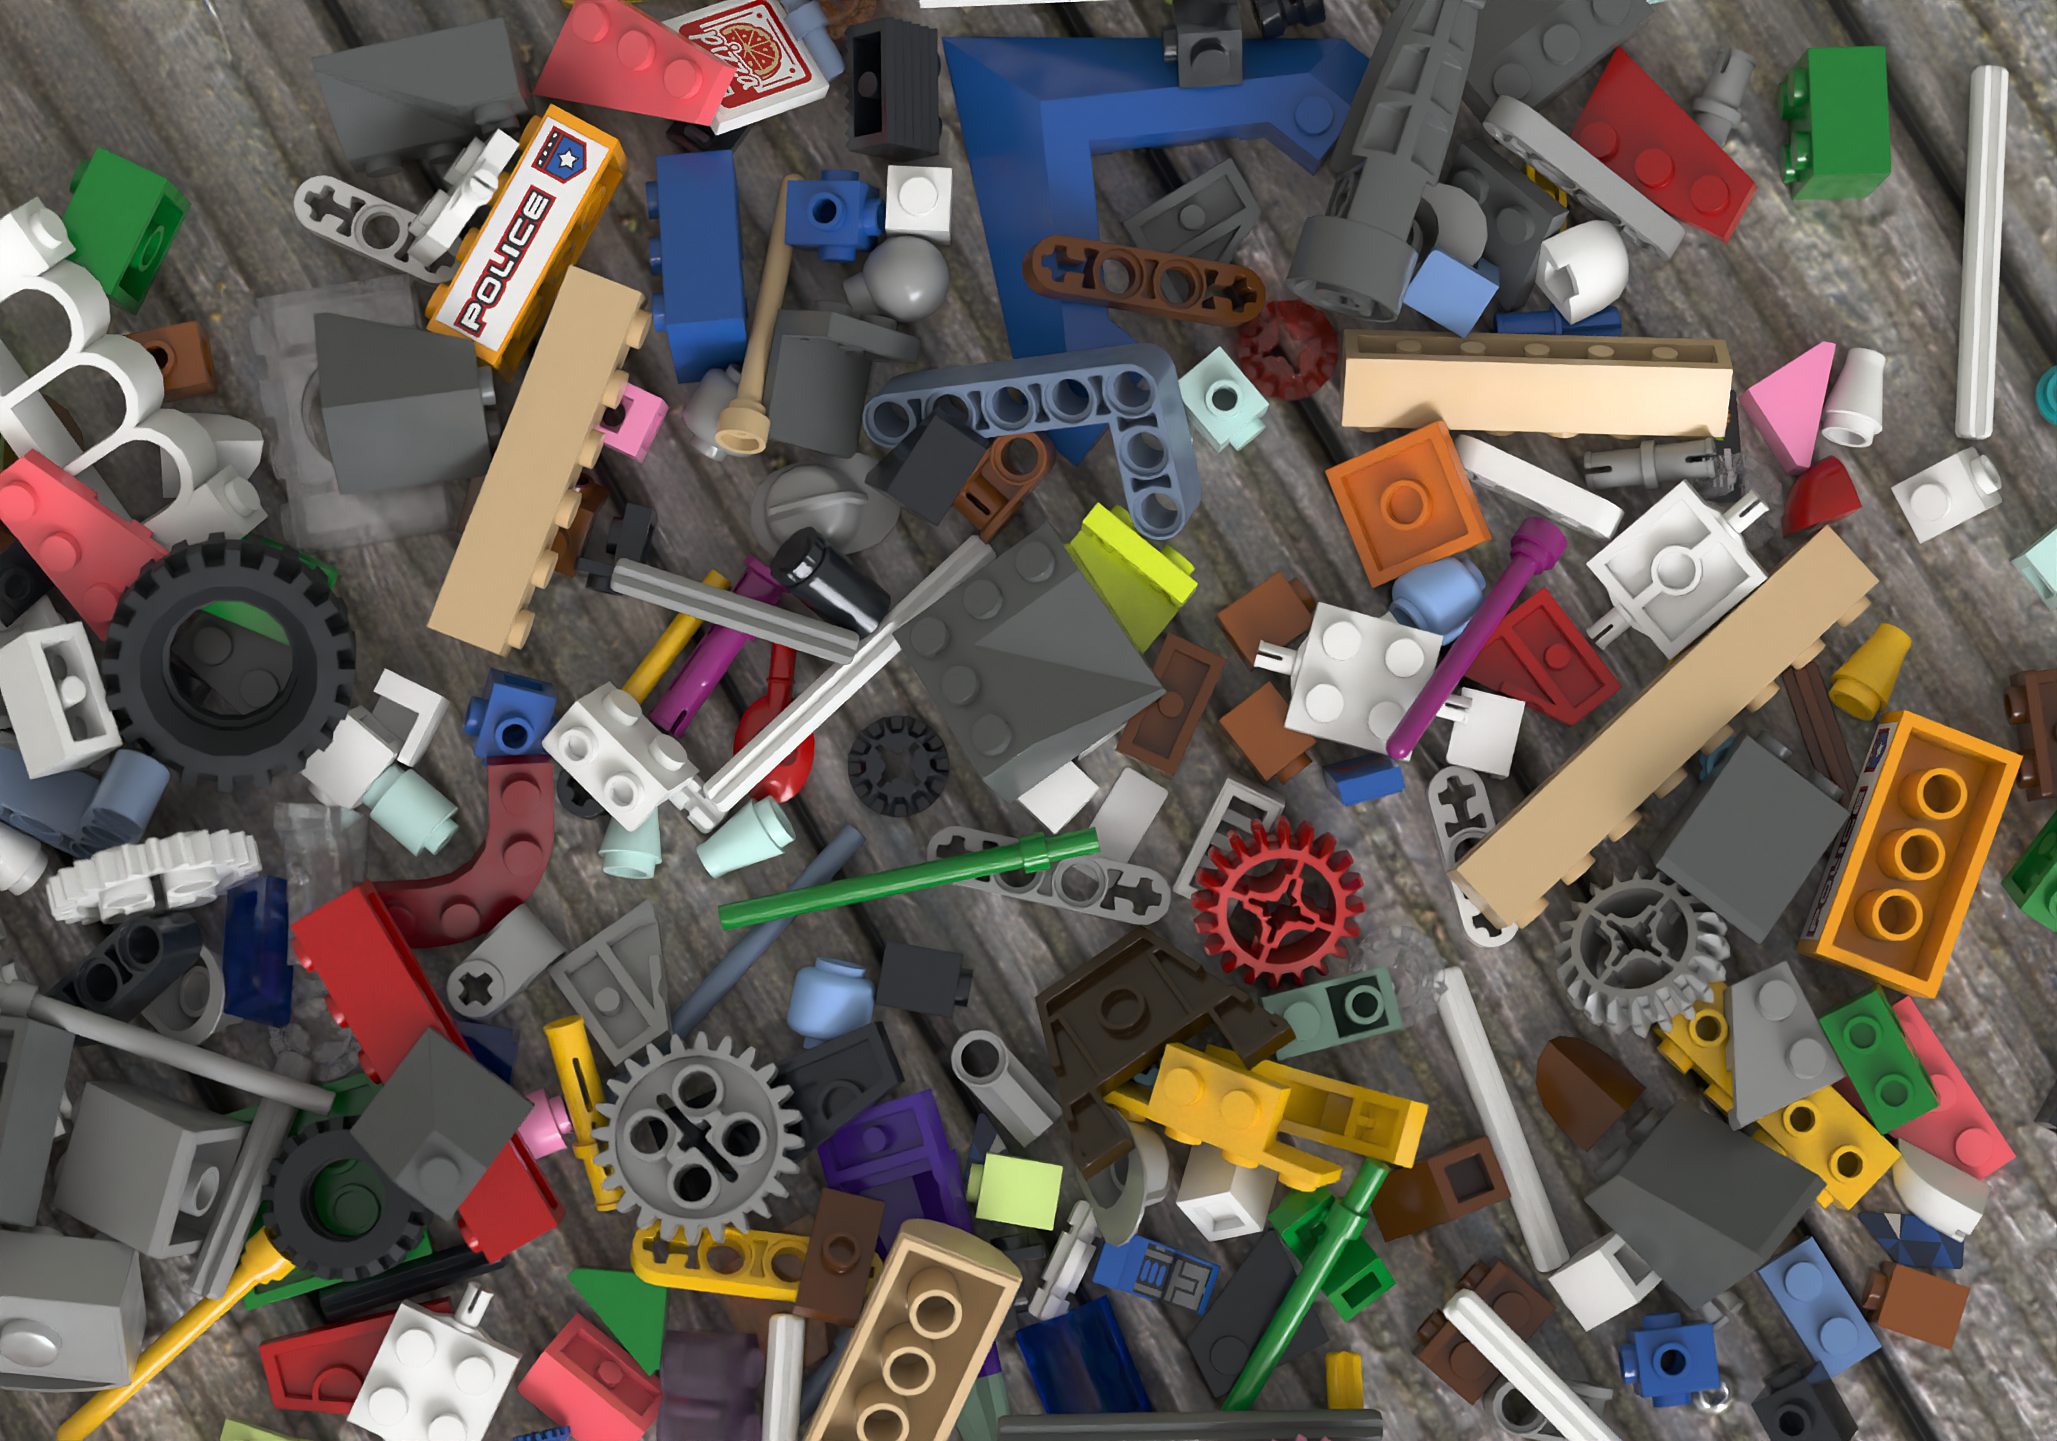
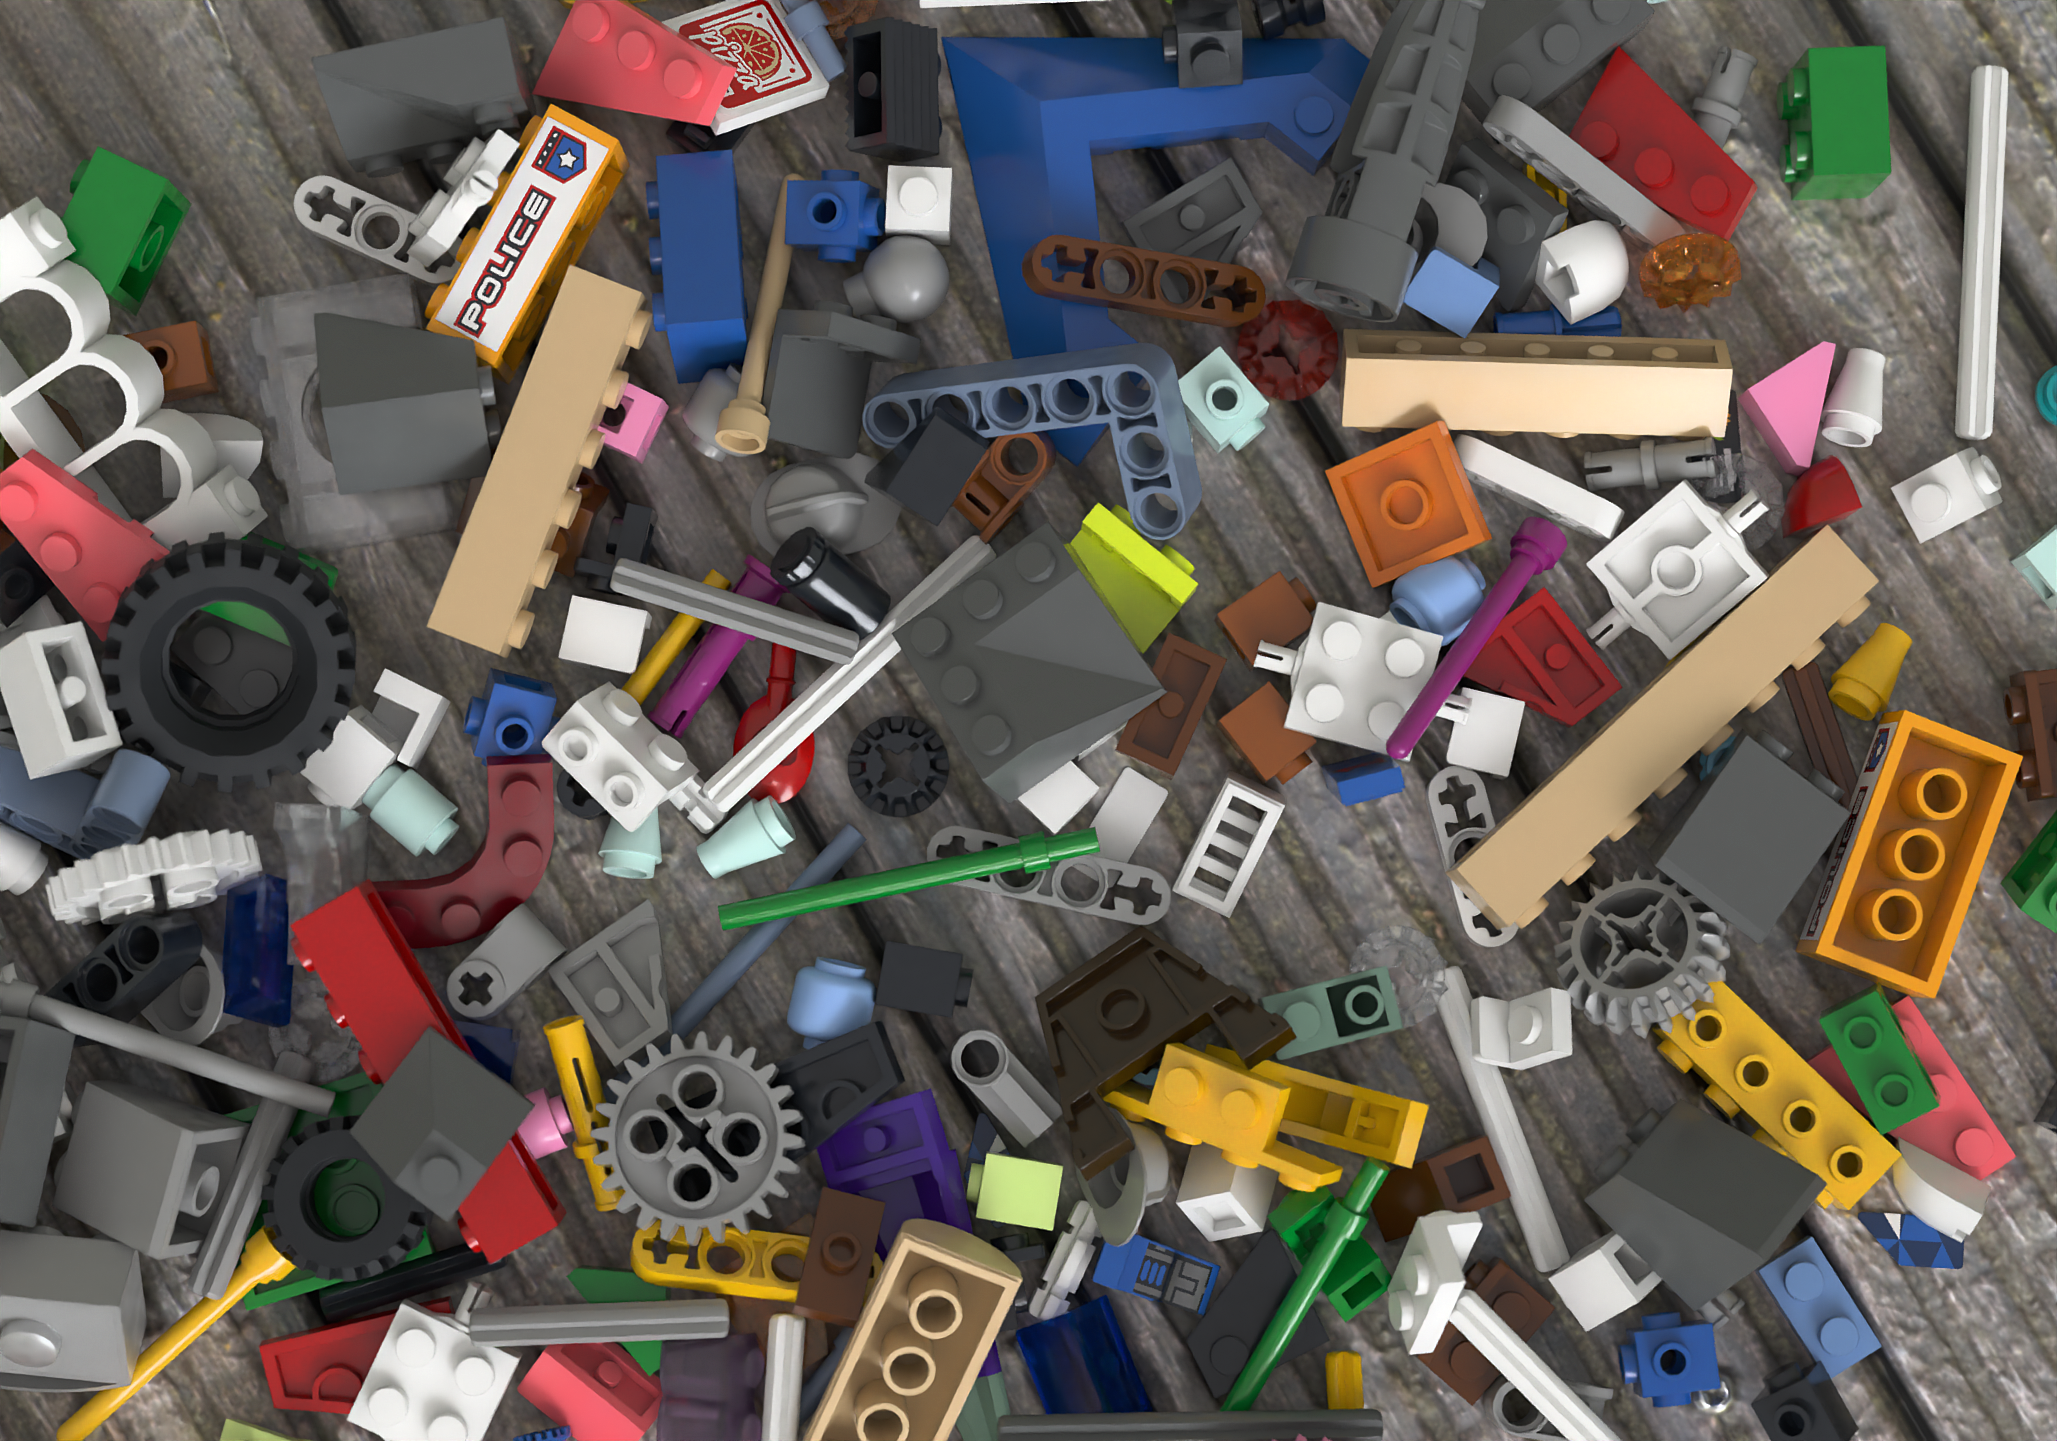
red gear [1191,816,1366,990] -> none
reddish brown brick [1536,1036,1646,1152] -> none
light grey wing [1723,960,1847,1132] -> none
dark orange brick [1861,1260,1971,1350] -> none
none -> light grey axle [469,1299,729,1347]
none -> white panel [558,595,652,674]
none -> white bracket [1388,1210,1482,1355]
none -> white bracket [1471,987,1572,1070]
none -> clear orange gear [1638,233,1742,313]

